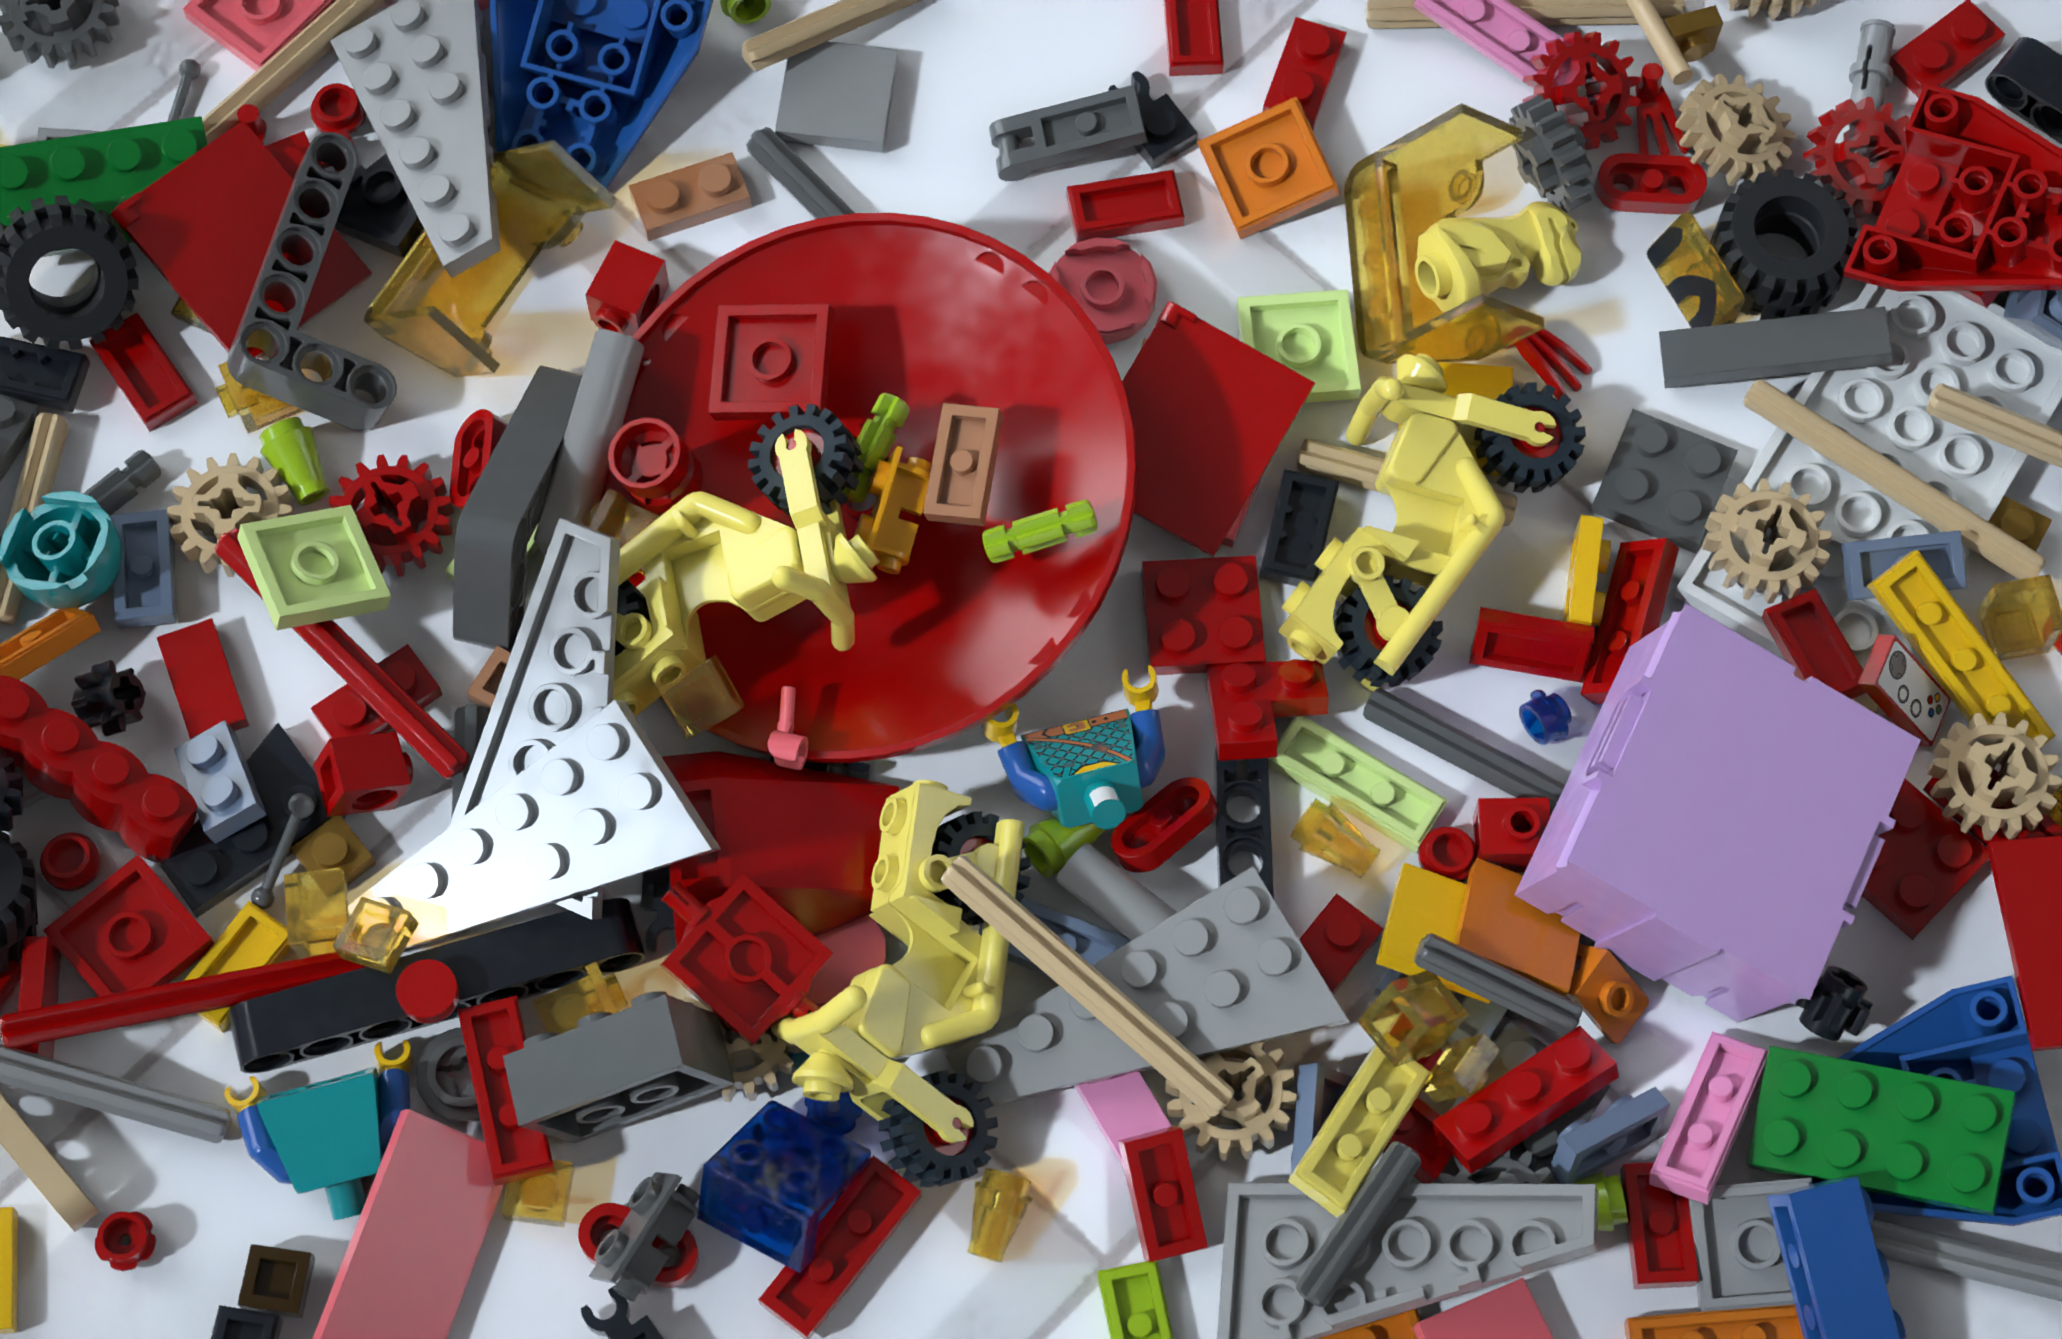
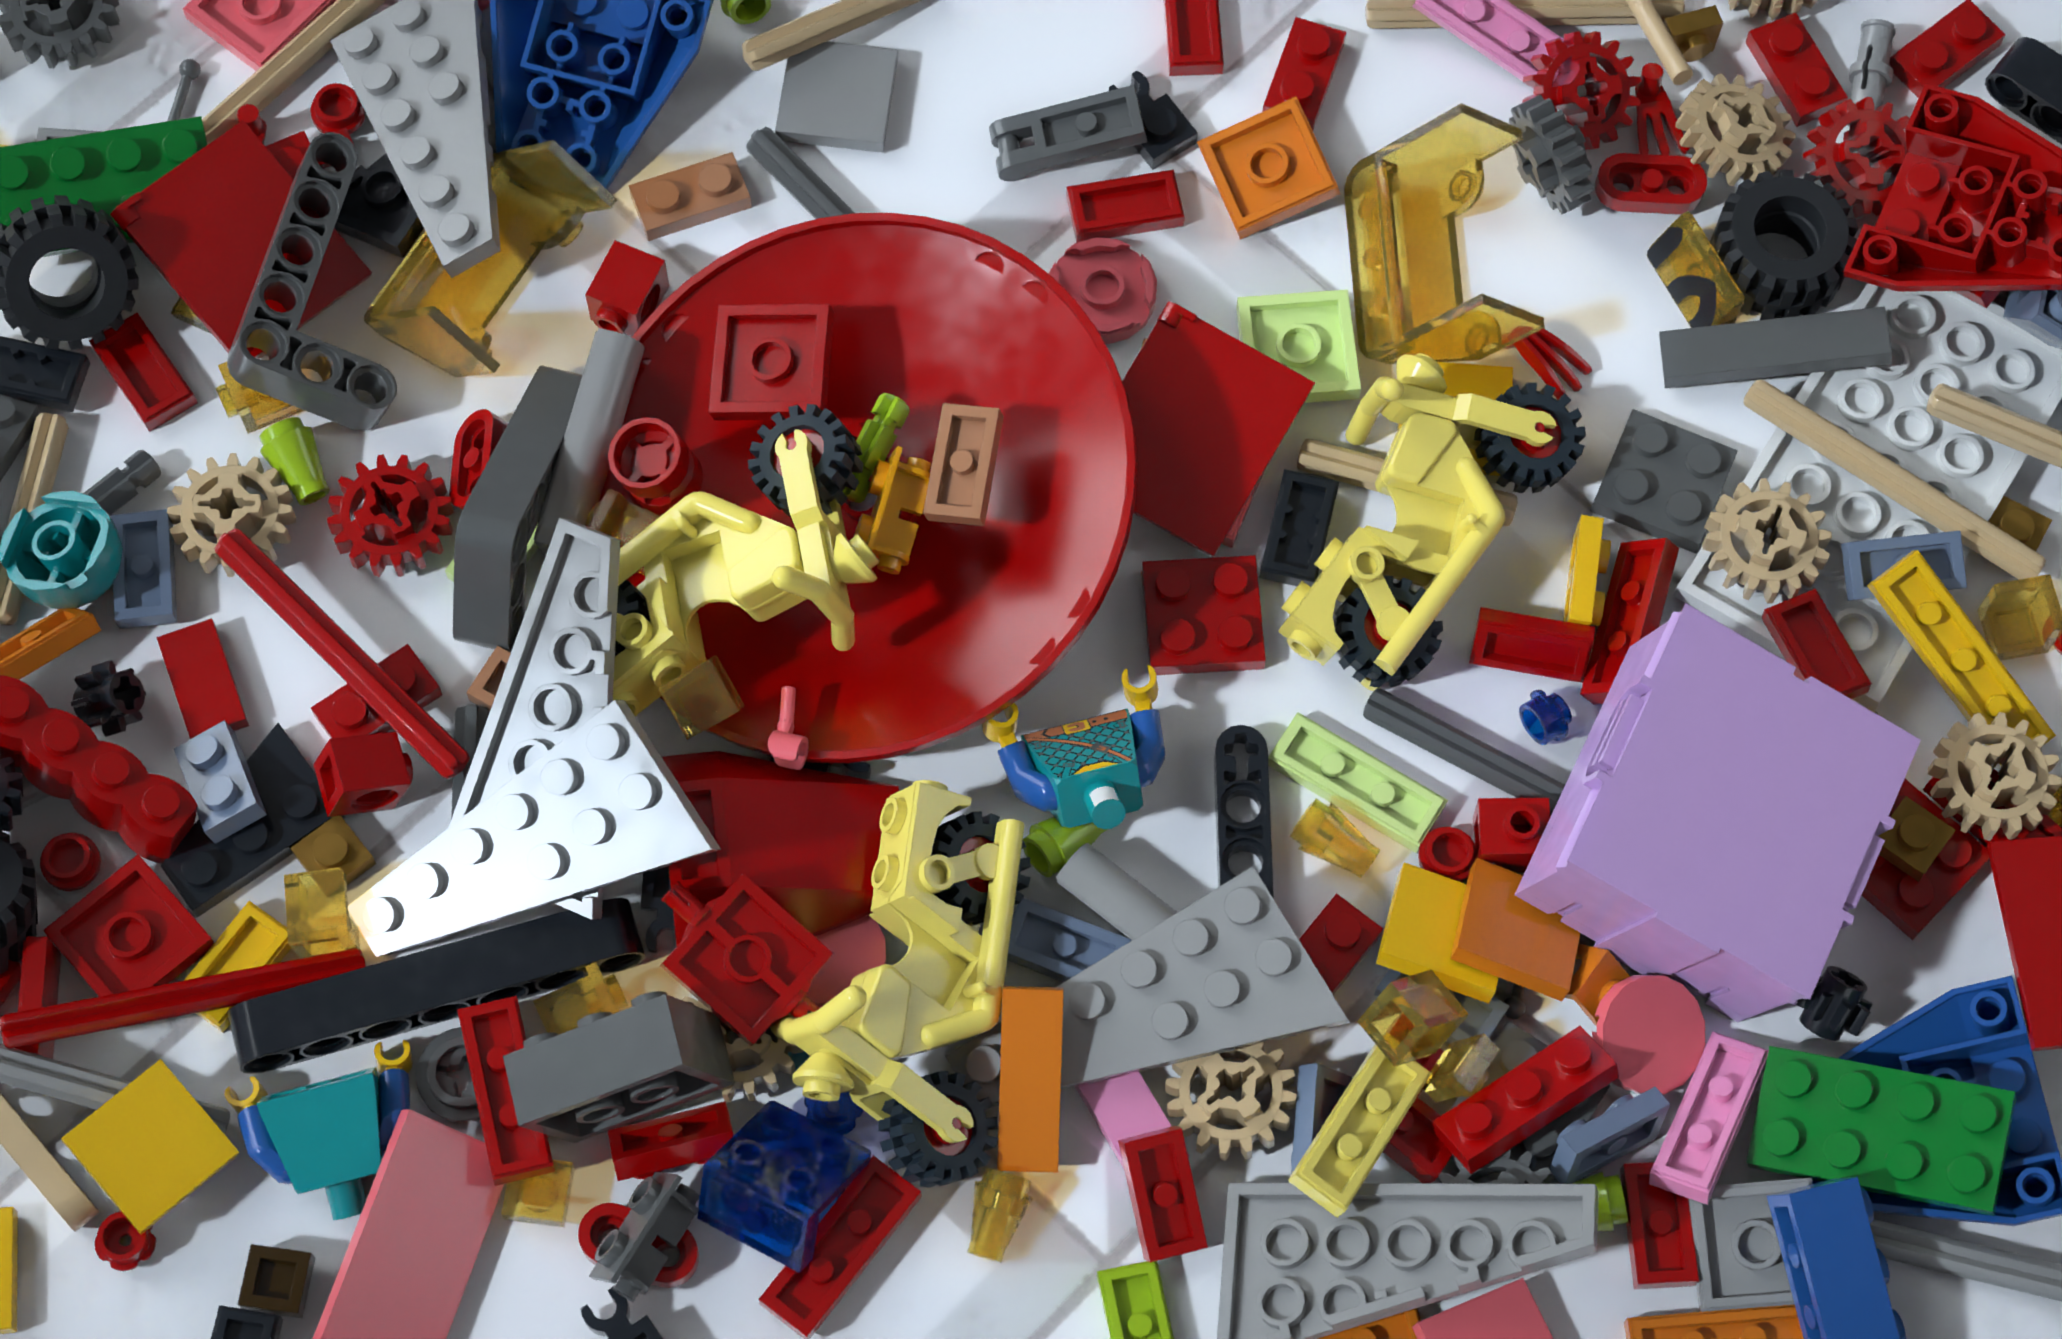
yellowish green plate [237,505,391,631] -> none
dark grey hinge [251,793,314,910] -> none
clear yellow plate [332,896,419,974] -> none
red tile [396,959,460,1024] -> none
tan axle [941,855,1234,1117] -> none
lime axle [982,499,1098,563] -> none
red plate [1111,777,1218,873] -> none
red plate [1206,659,1329,761] -> none
dark grey axle [1296,1141,1421,1308] -> none
dark grey axle [1414,933,1582,1035] -> none
light yellow animal [1415,201,1581,318] -> none
tile [1858,635,1951,747] -> none
none -> yellow tile [61,1059,239,1235]
none -> red plate [607,1101,738,1181]
none -> orange tile [997,986,1064,1173]
none -> coral tile [1592,975,1705,1094]
none -> red plate [1745,12,1848,128]
none -> pearl gold plate [1878,796,1955,882]

